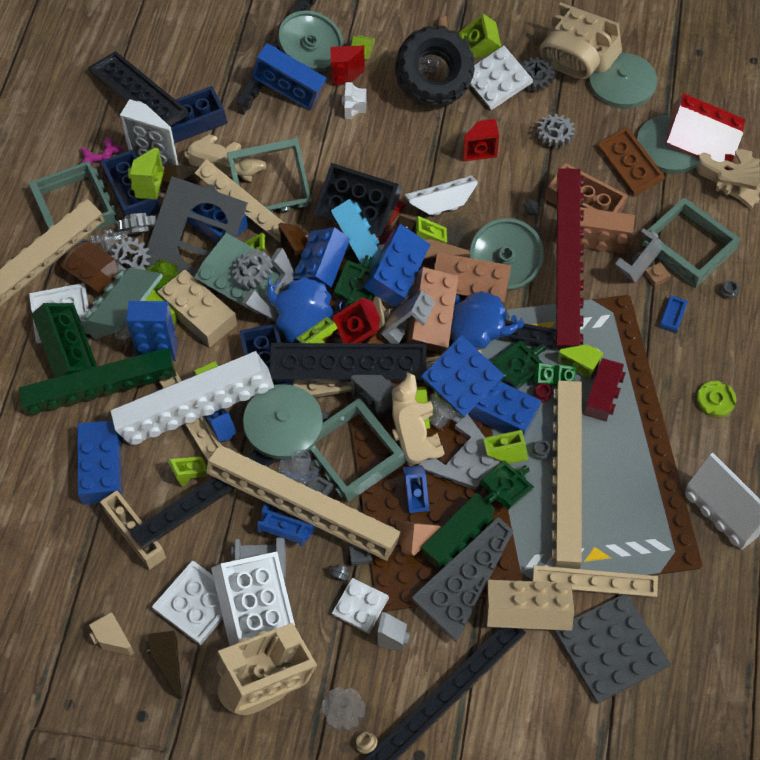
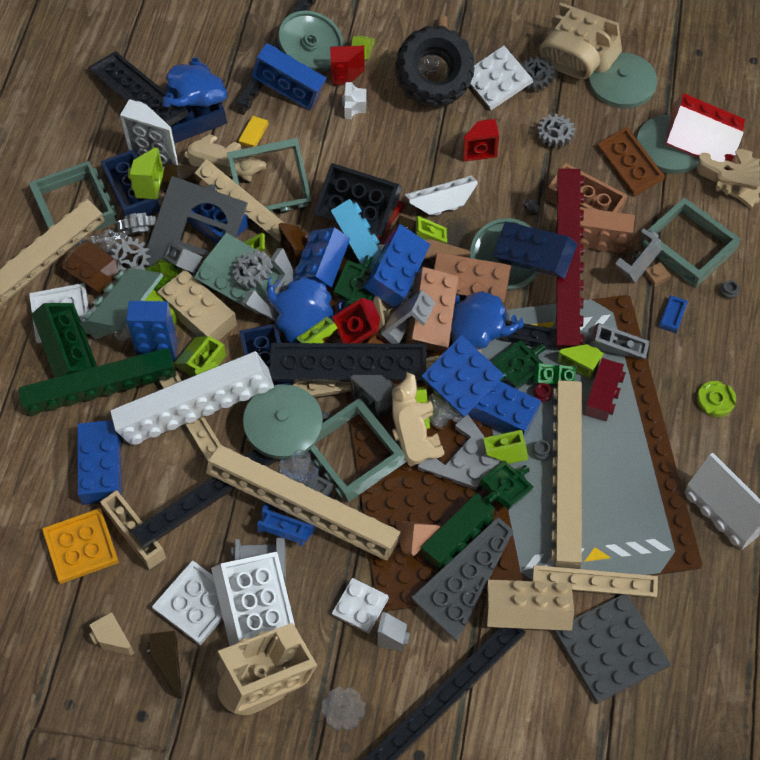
dark pink piece [81,137,124,166] -> none
lime slope [168,456,208,487] -> none
blue slope [204,409,237,442] -> none
dark grey plate [330,564,350,581] -> none
dark grey plate [349,544,372,566] -> none
tan plate [356,732,378,754] -> none
blue slope [403,465,429,513] -> none
lime slope [459,14,501,58] -> none
none -> light orange plate [42,508,119,584]
none -> blue piece [162,57,227,107]
none -> light grey slope [163,241,202,273]
none -> lime slope [174,336,227,377]
none -> yellow tile [238,116,269,148]
none -> dark blue brick [492,221,578,279]
none -> dark grey slope [585,323,649,359]

